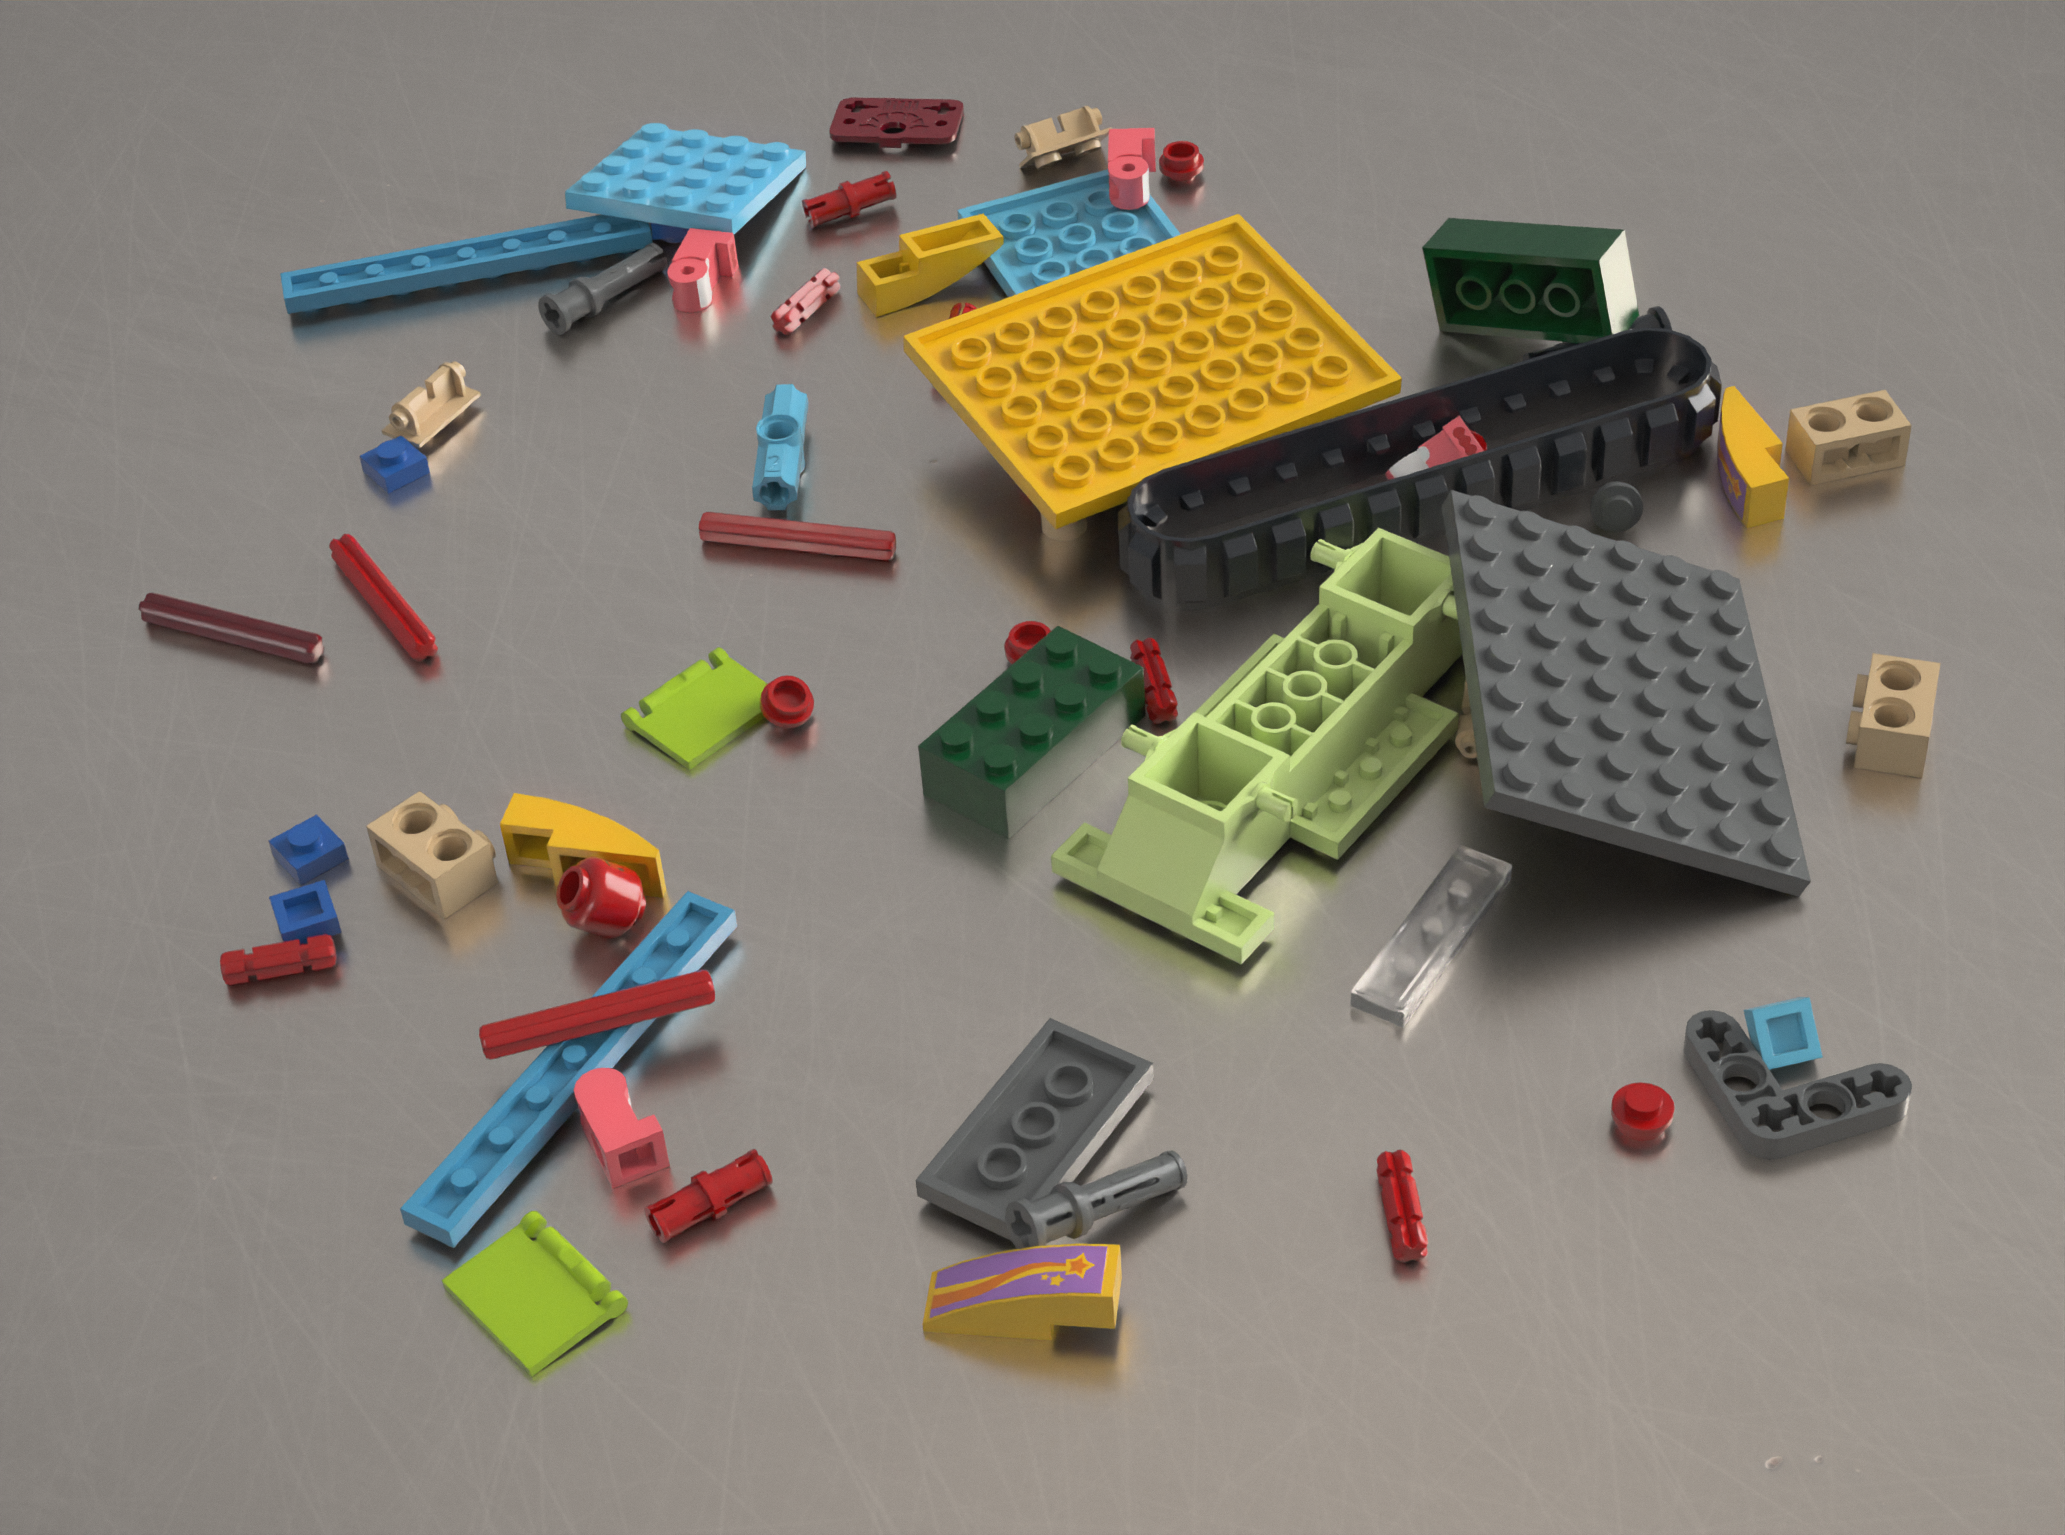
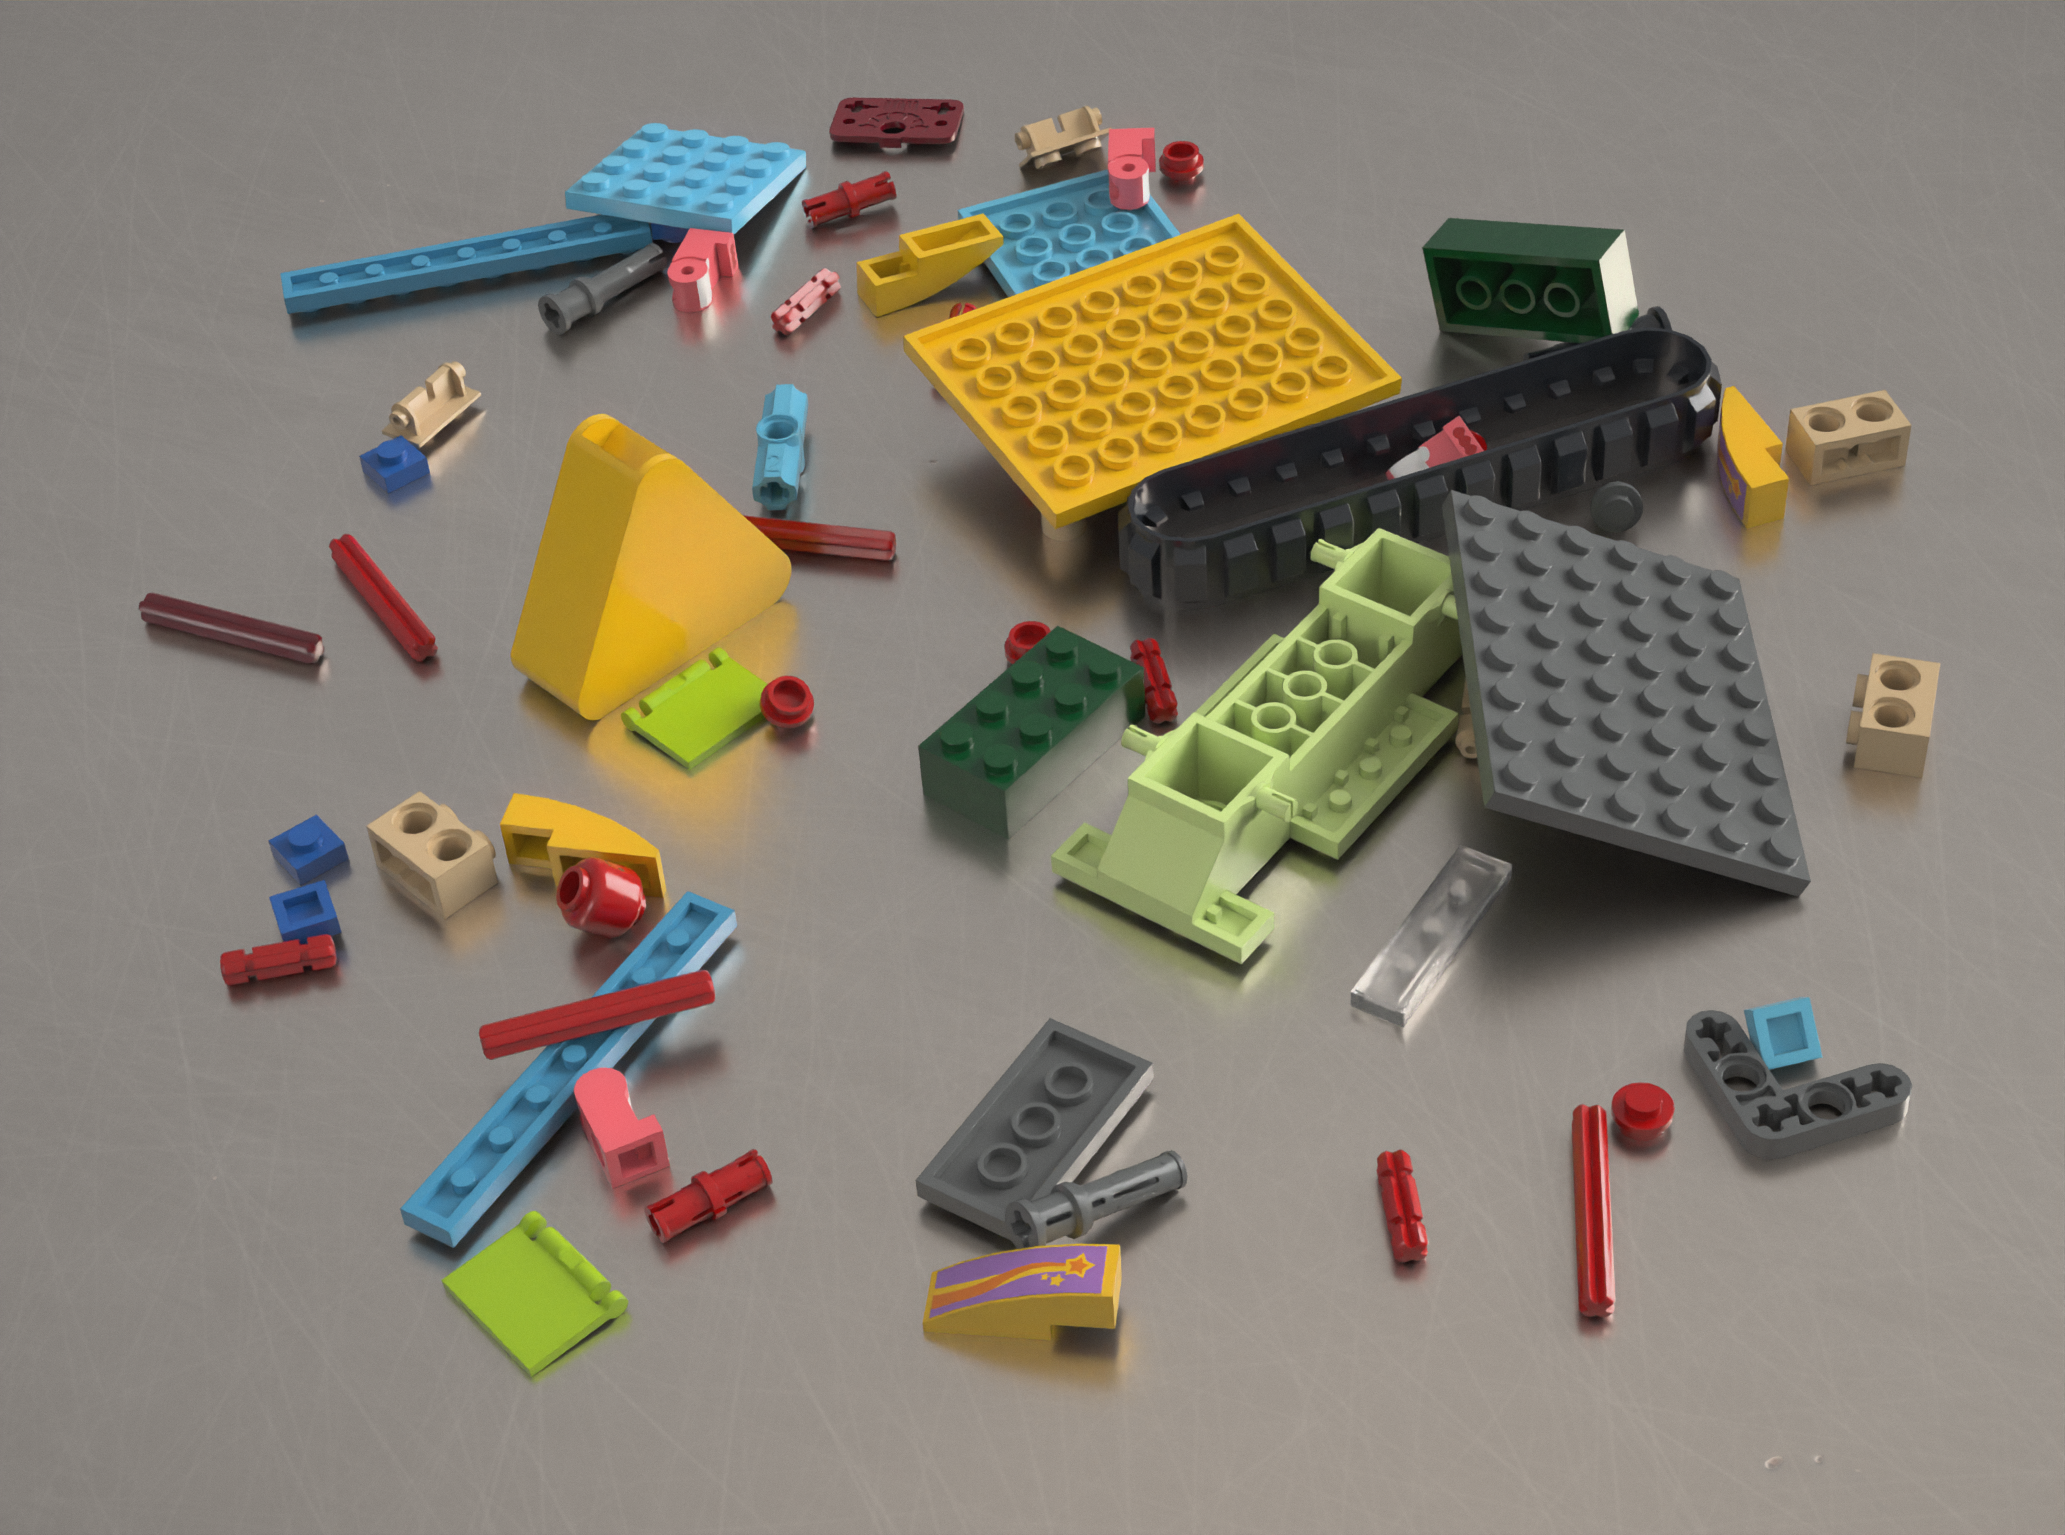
none -> yellow brick [510,414,791,720]
none -> red axle [1572,1104,1615,1318]

